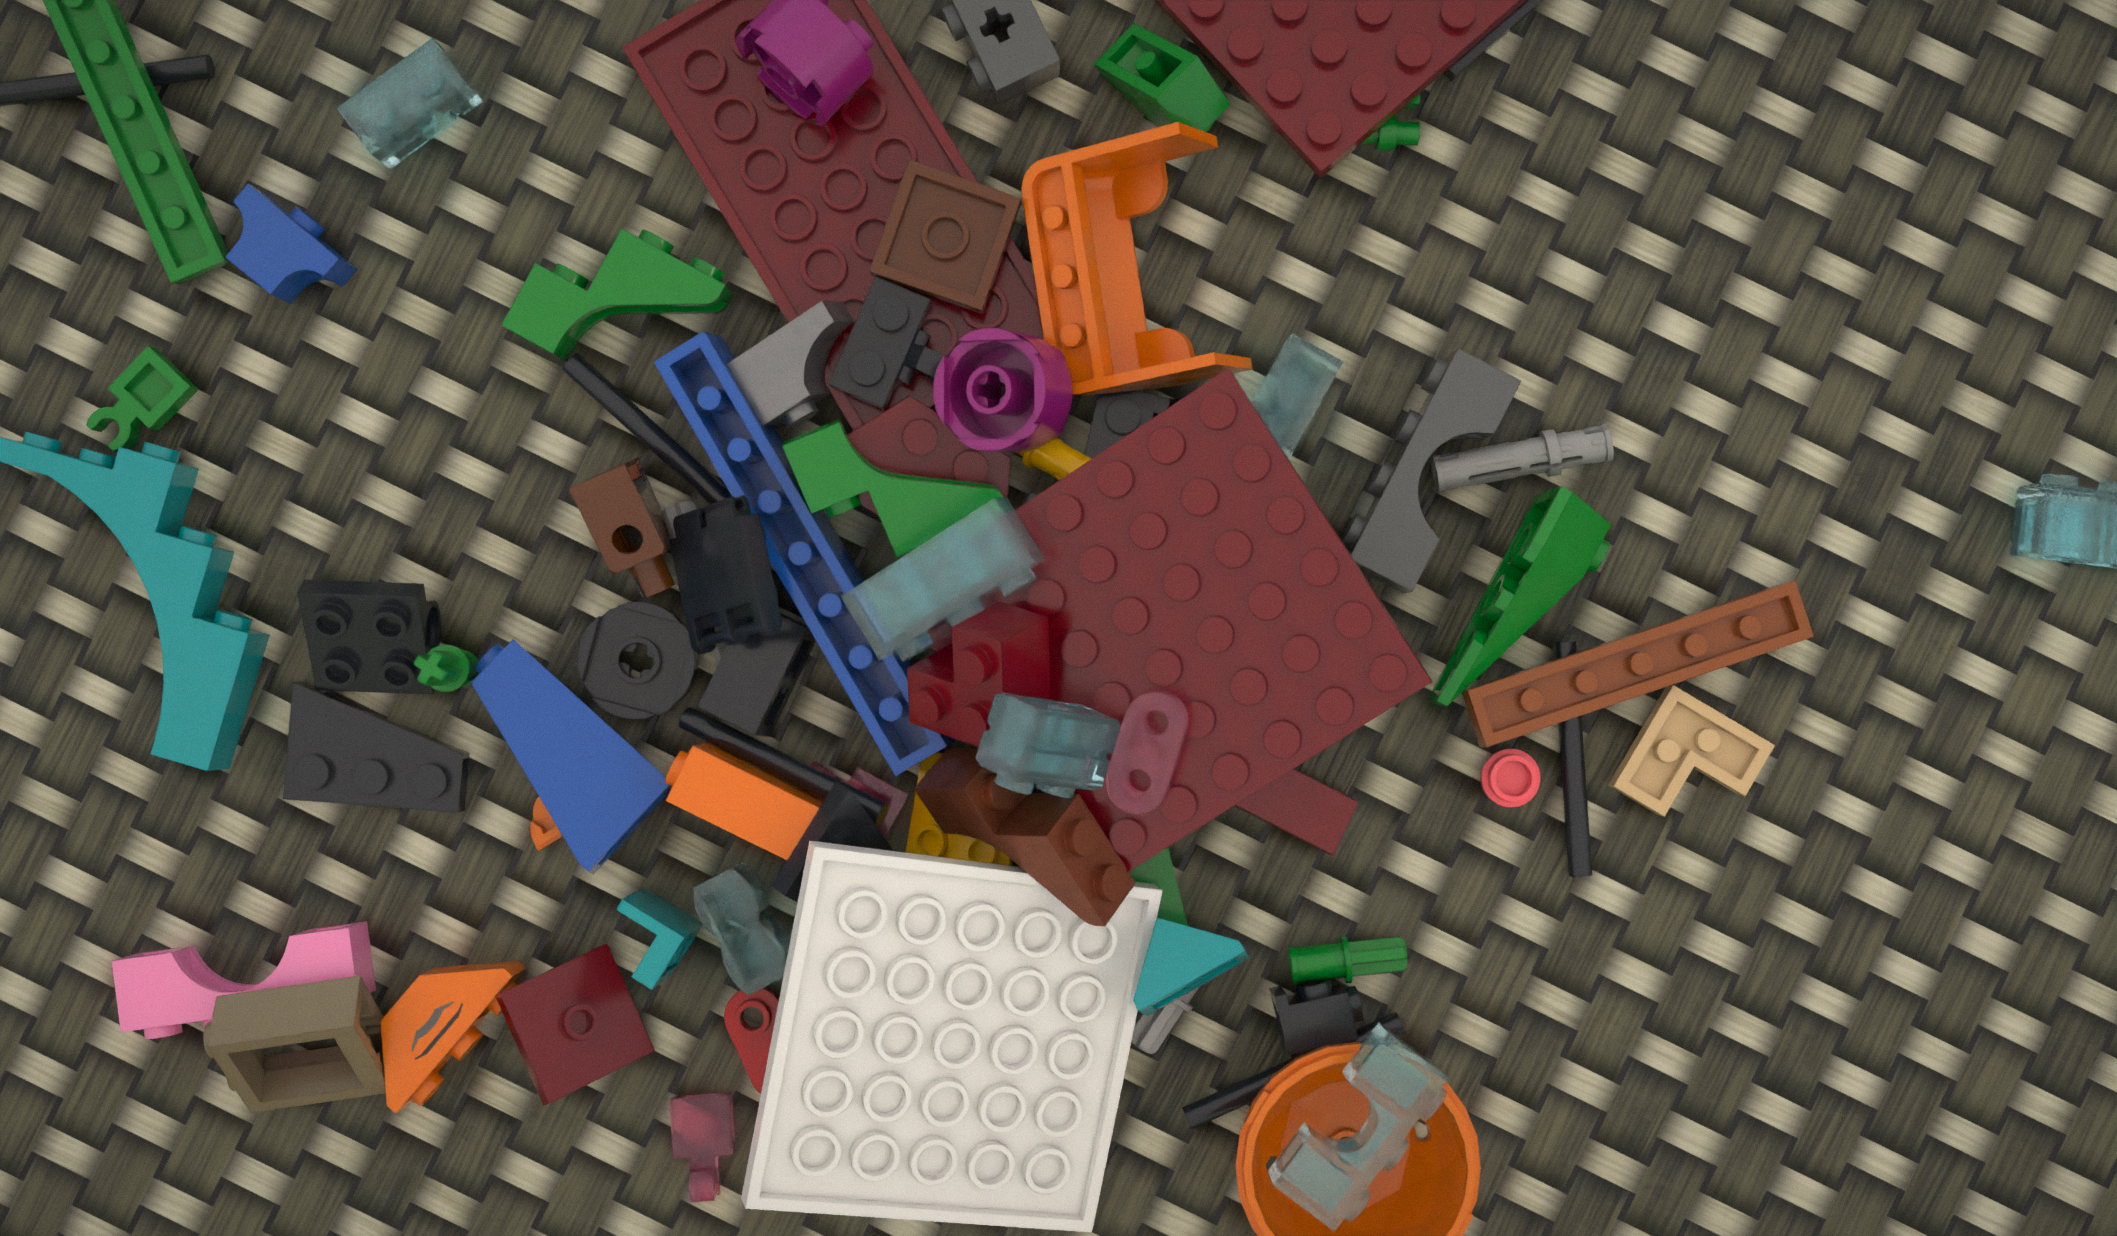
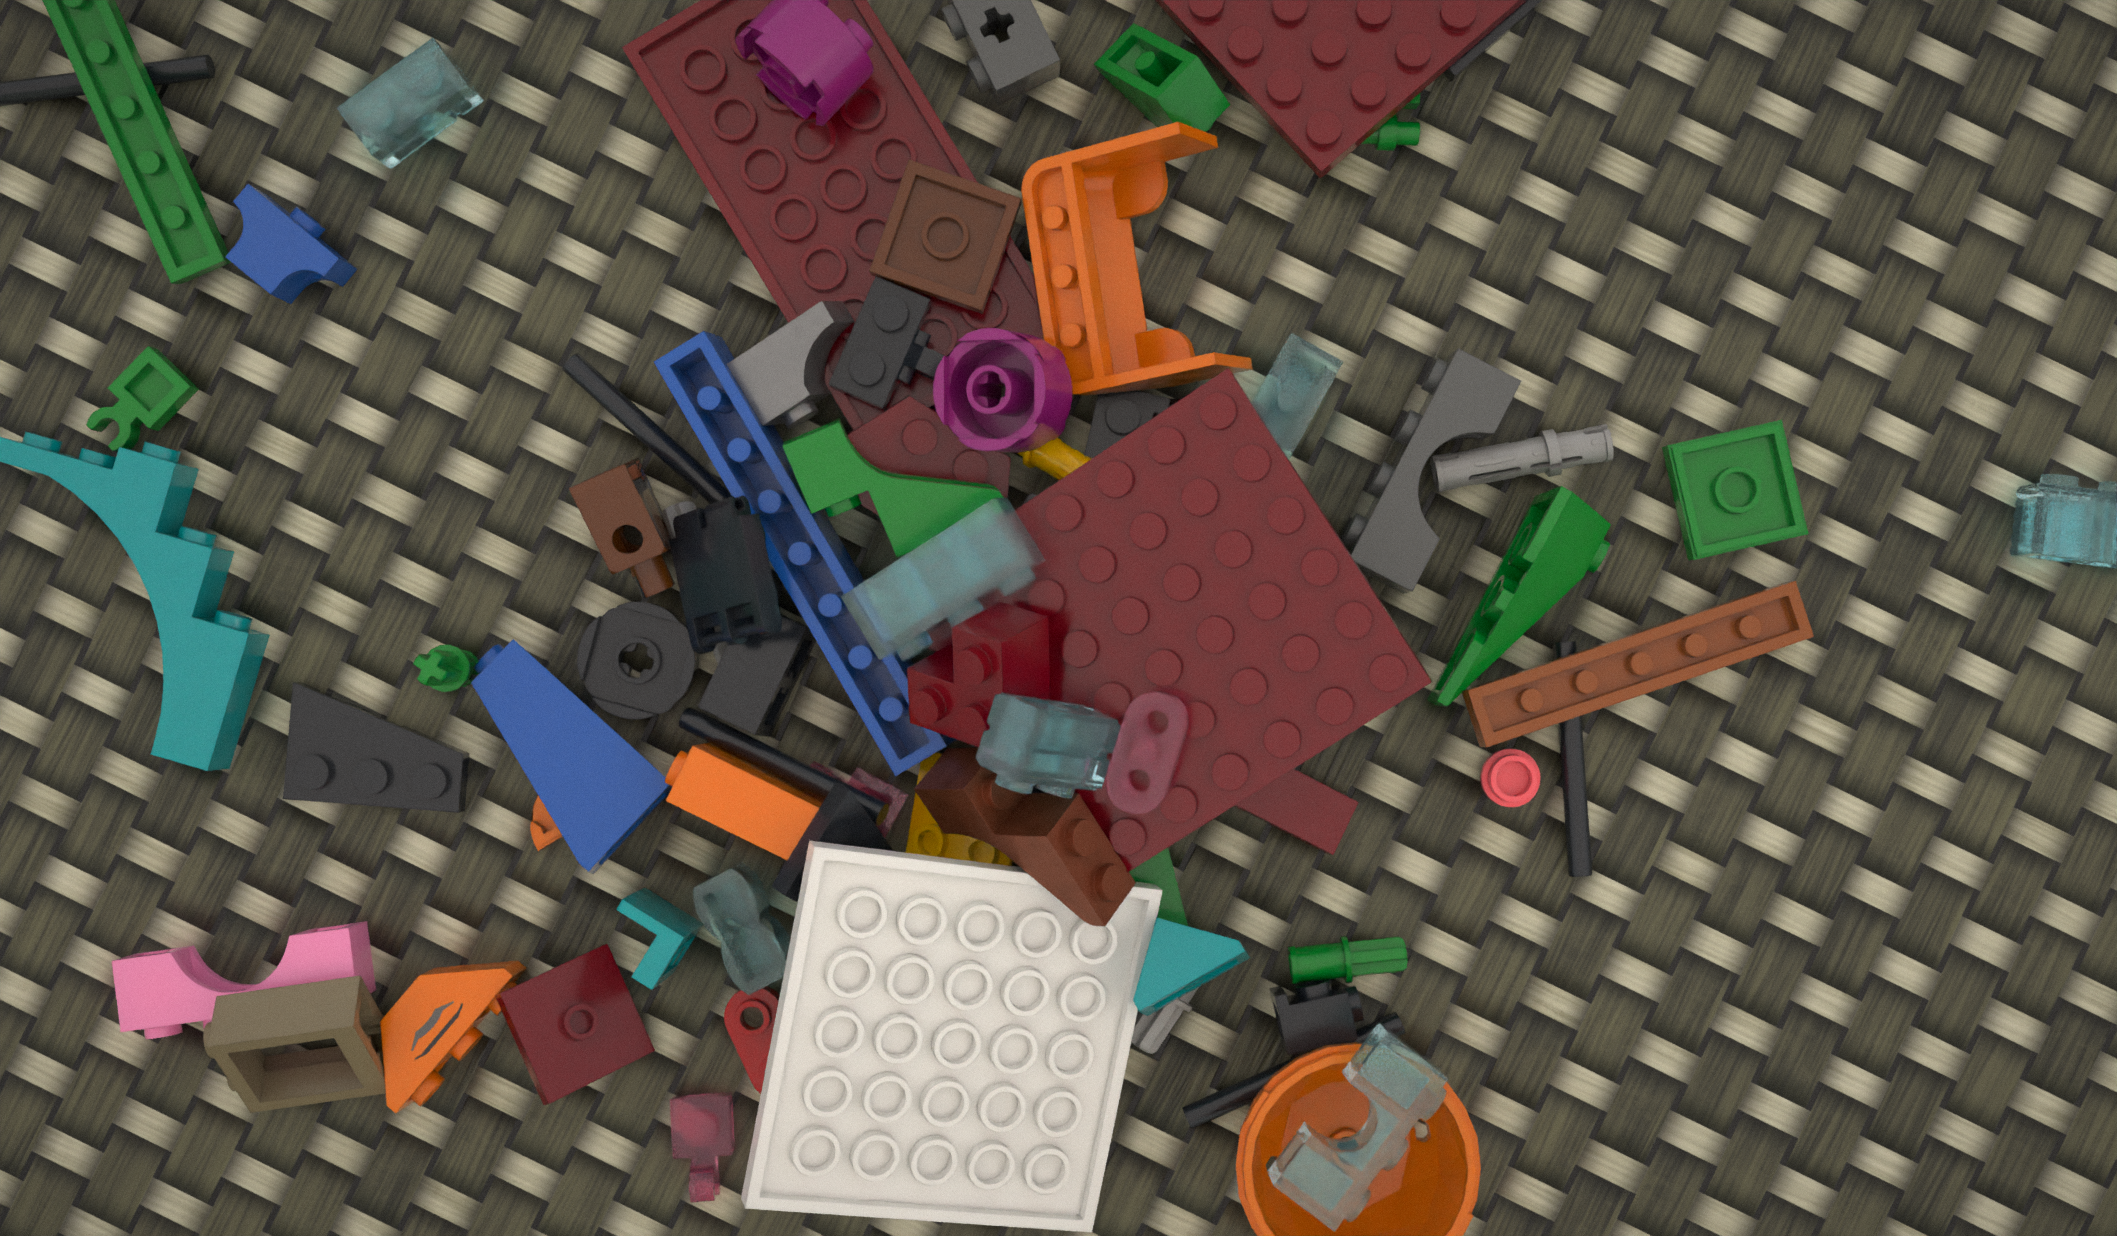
black plate [297,579,441,694] -> none
green arch [501,229,734,361] -> none
tan plate [1608,685,1775,817] -> none
none -> green plate [1662,420,1808,561]

